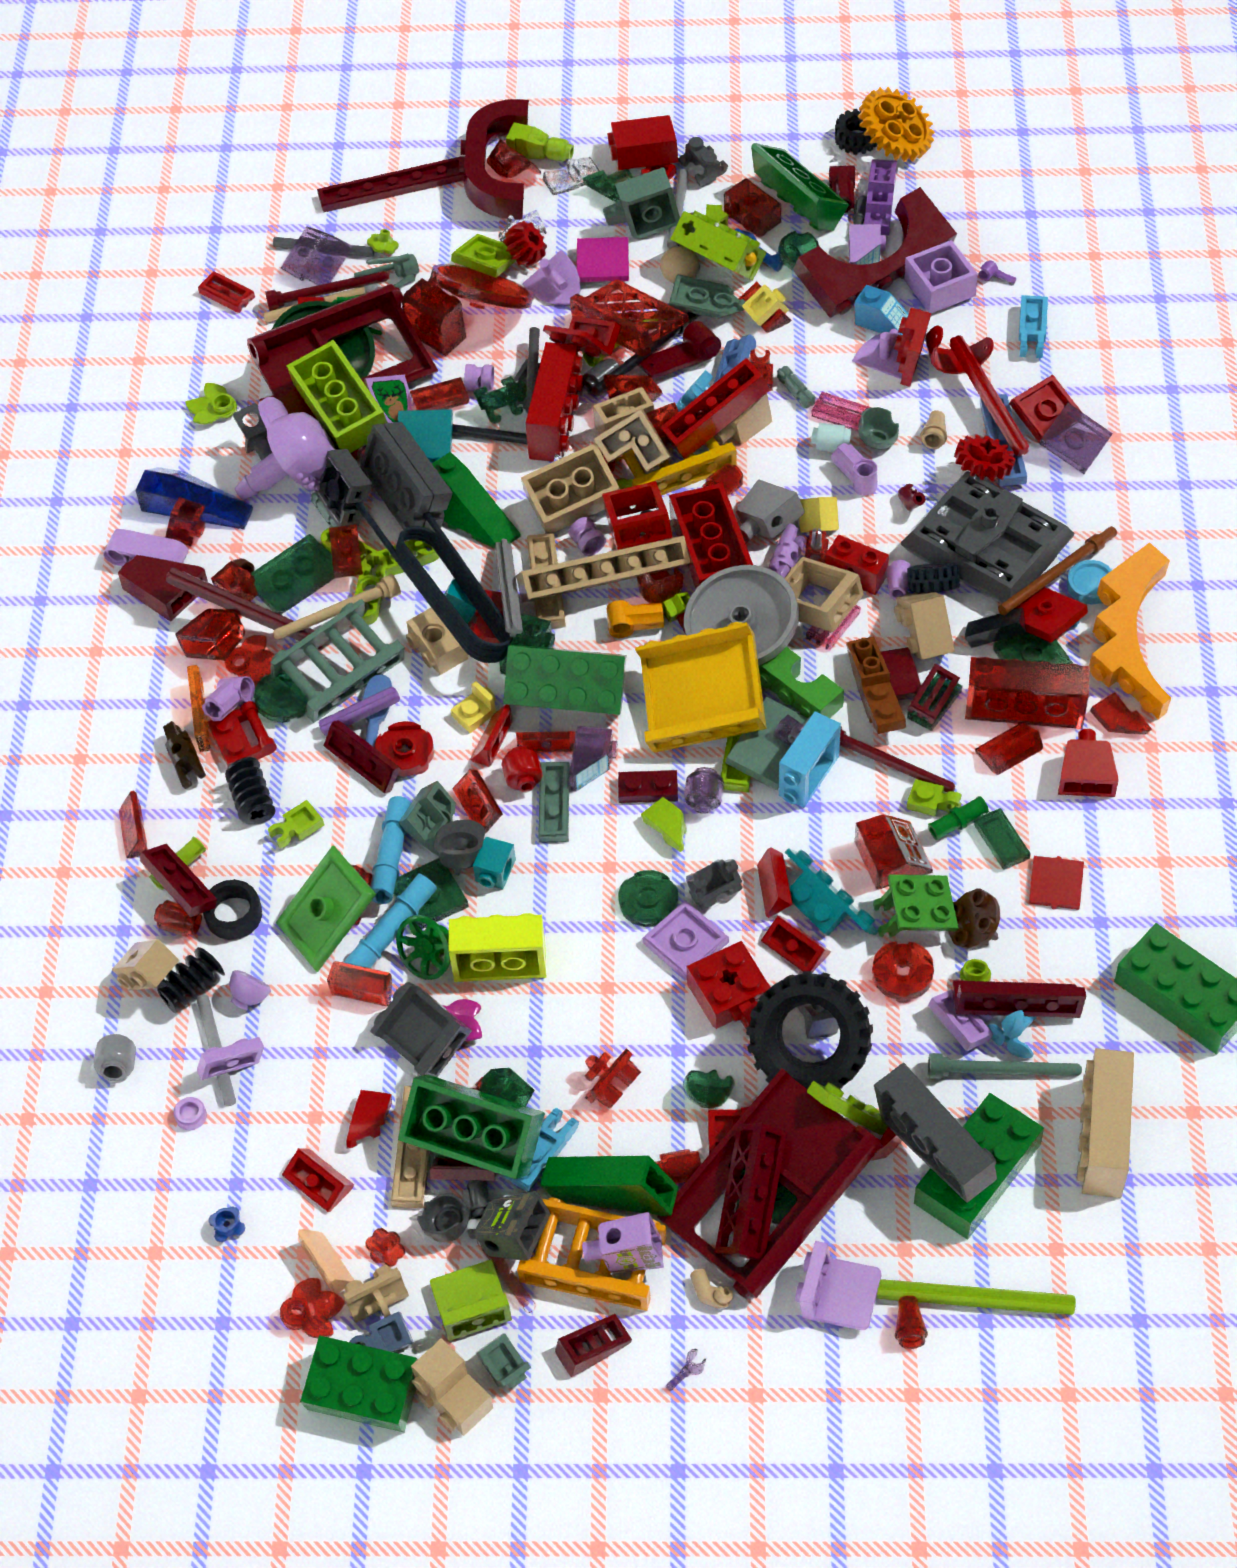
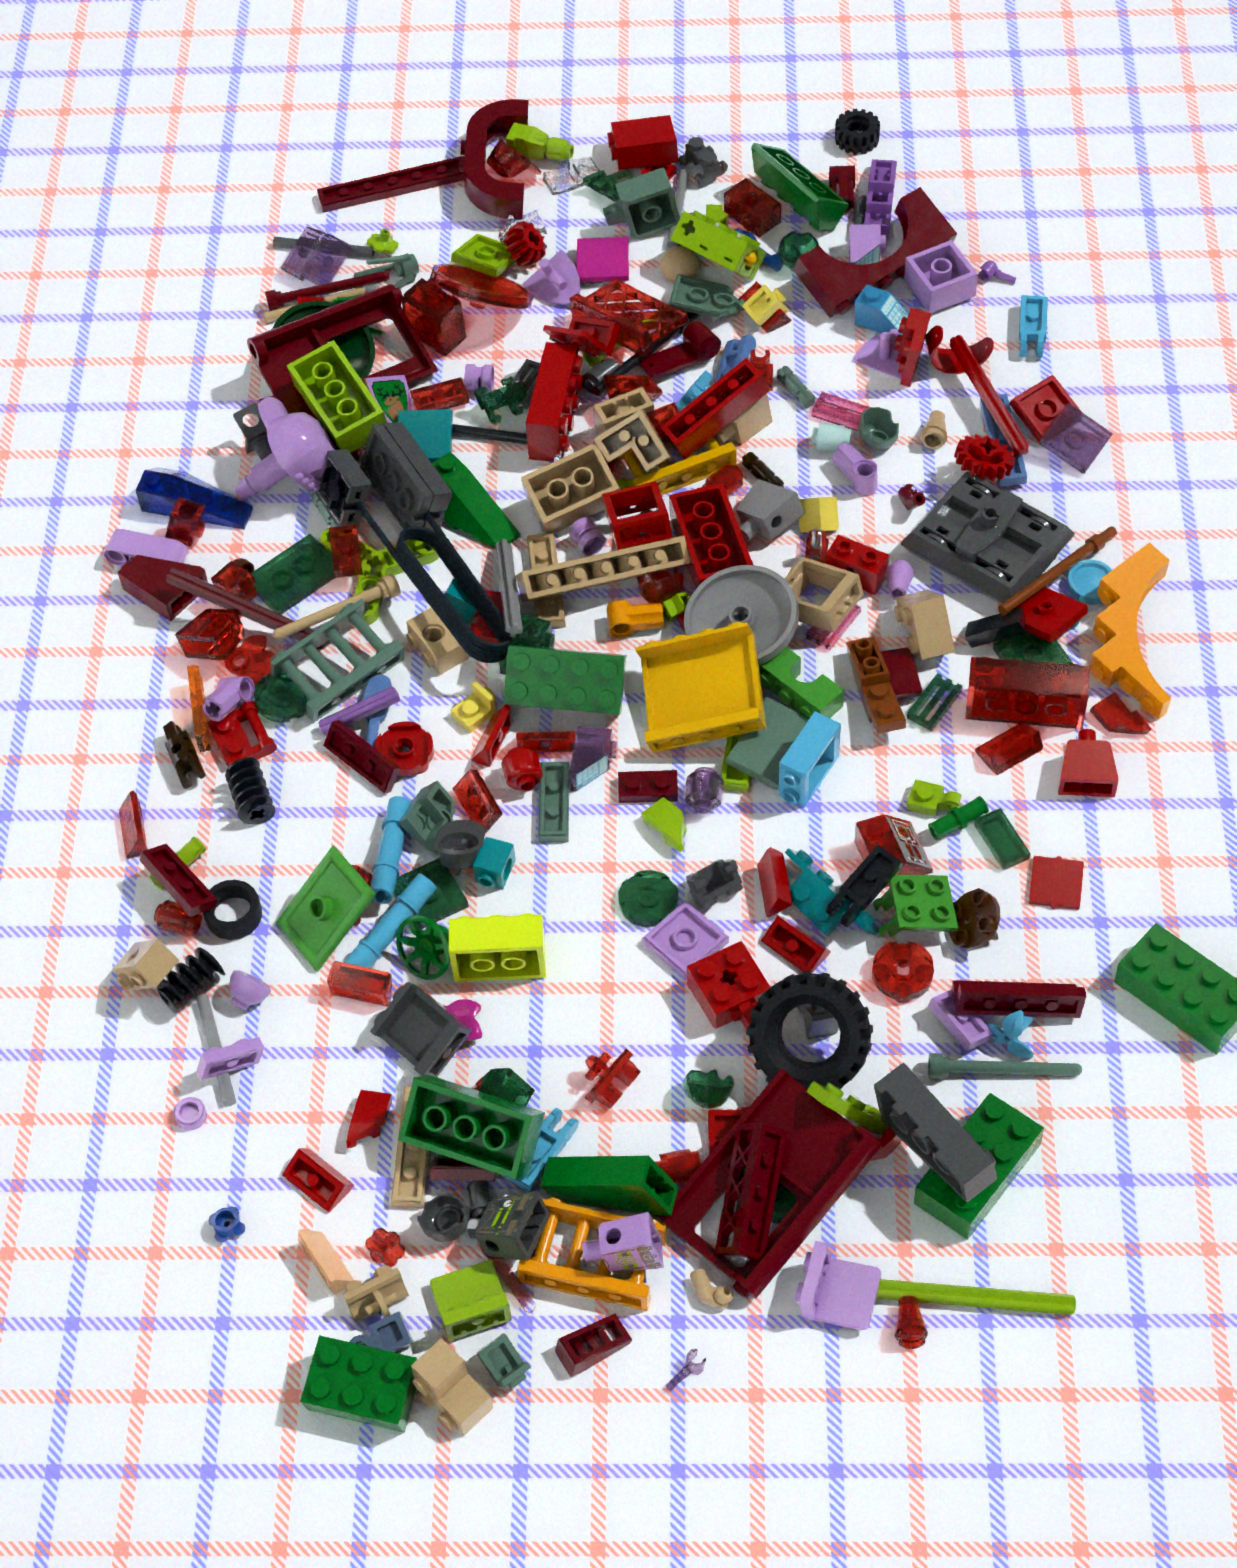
light grey head [93,1034,136,1081] -> none
lime plate [185,383,237,425] -> none
red tile [198,271,255,313] -> none
lime plate [268,800,325,848] -> none
clear red plate [279,1278,345,1339] -> none
dark grey bar [525,327,540,413] -> none
lavender hinge [768,523,806,578] -> none
clear purple piece [774,715,812,746] -> none
dark red piece [840,726,956,792] -> none
light orange gear [858,87,935,162] -> none
black wheel [907,563,960,593] -> none
dark red tile [907,663,960,725] -> none
lime plate [960,959,991,981] -> none
tan brick [1076,1048,1134,1198] -> none
none -> dark brown axle [742,452,784,488]
none -> black hinge [826,845,903,928]

